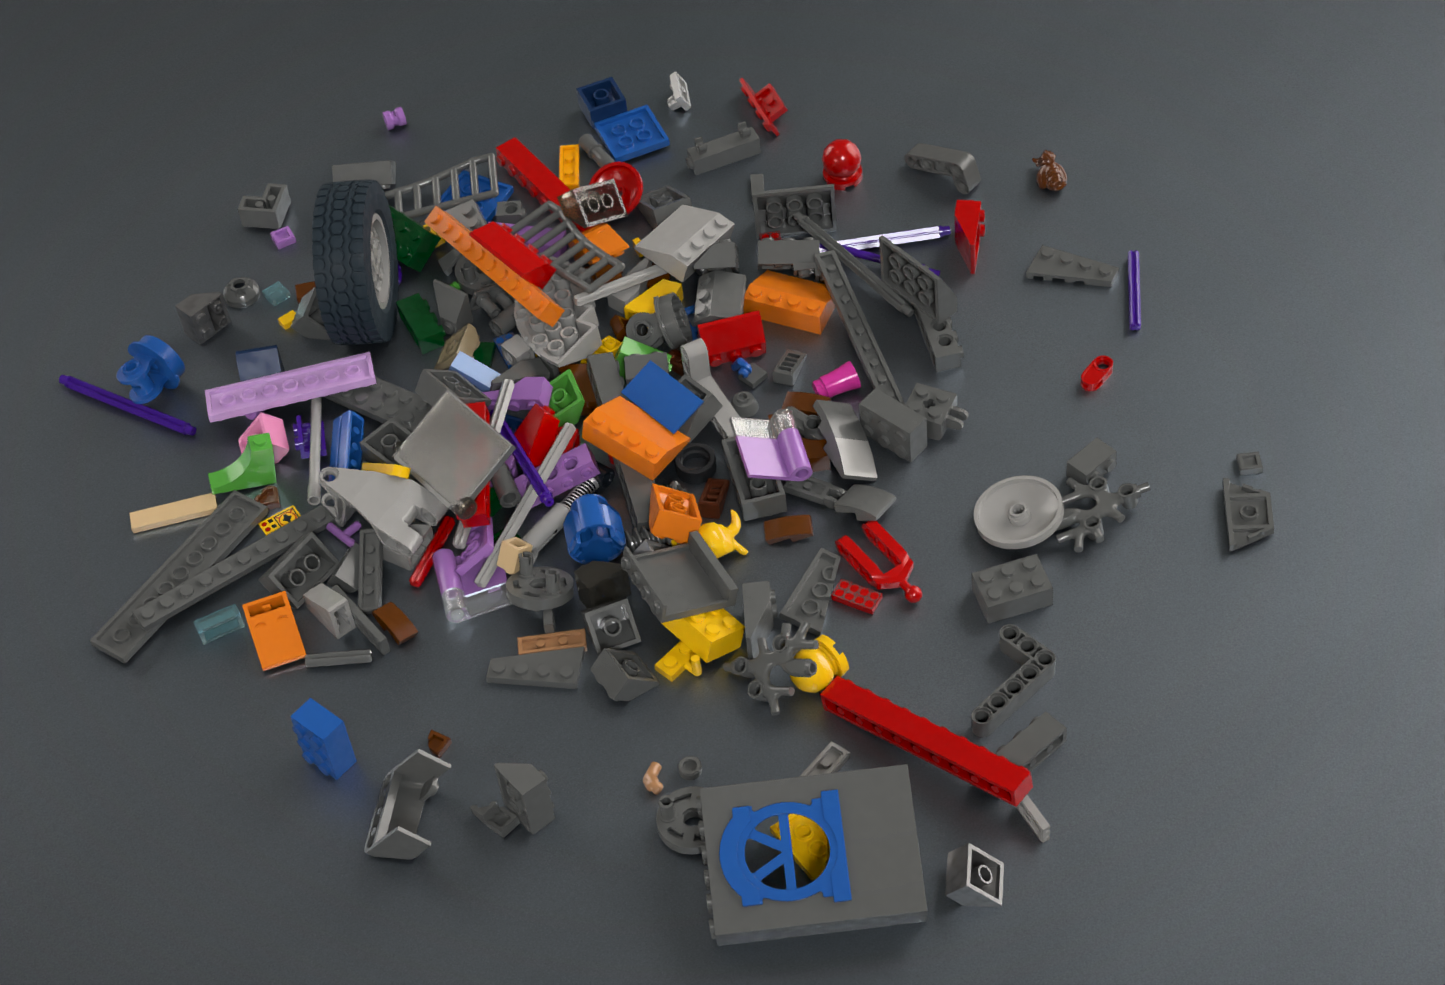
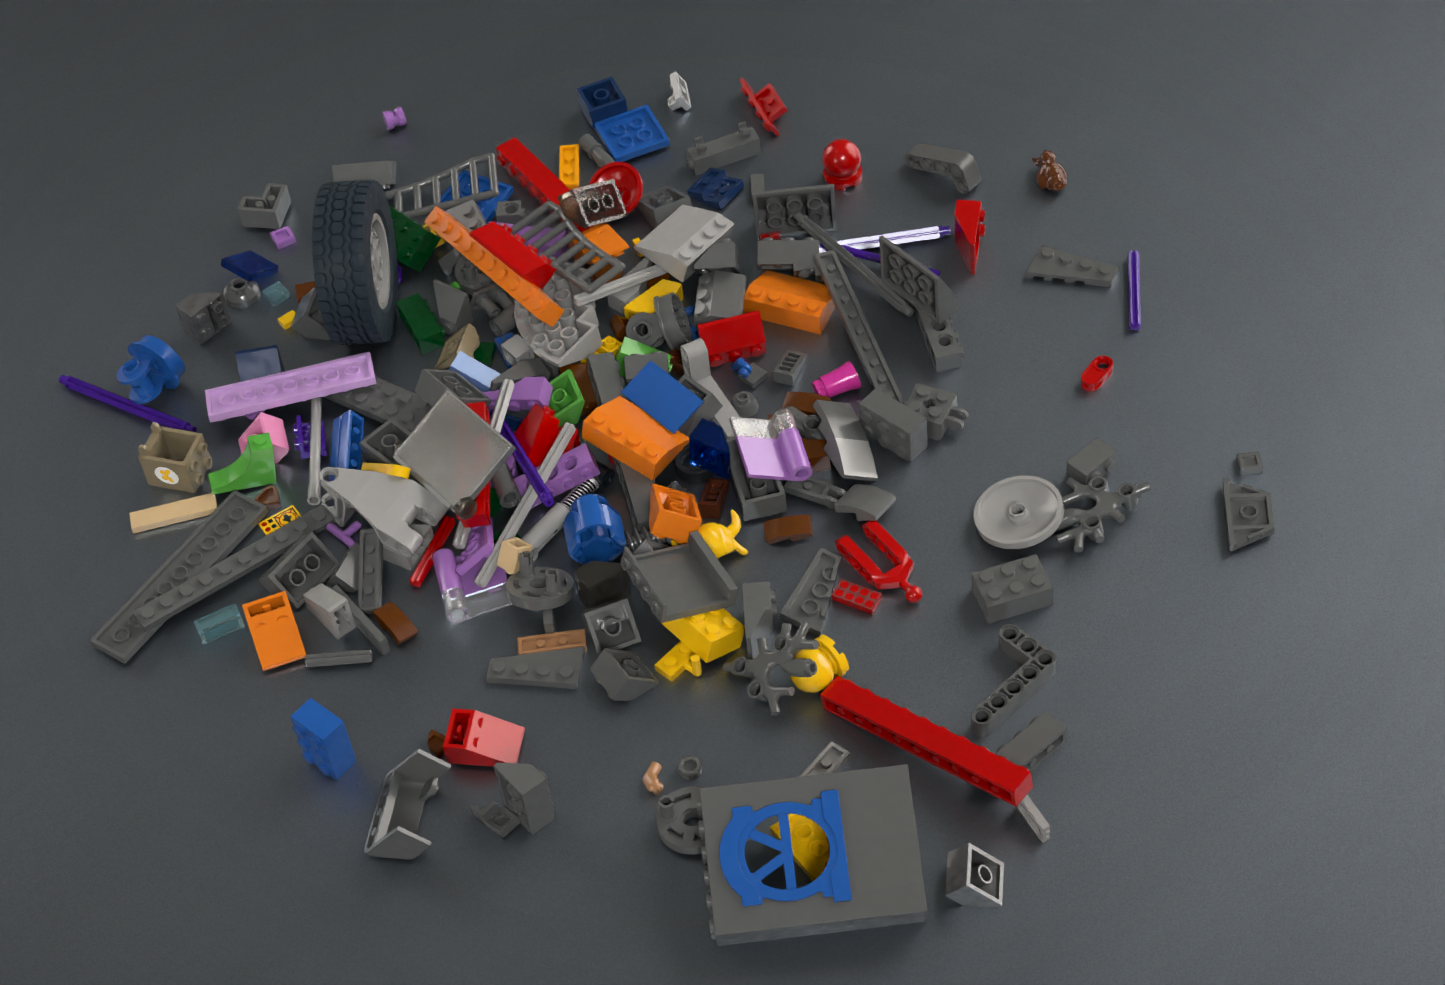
none -> dark tan container [138,422,212,493]
none -> clear blue tile [221,250,279,282]
none -> slope [443,708,525,767]
none -> dark blue slope [687,168,745,209]
none -> clear blue slope [689,418,731,480]

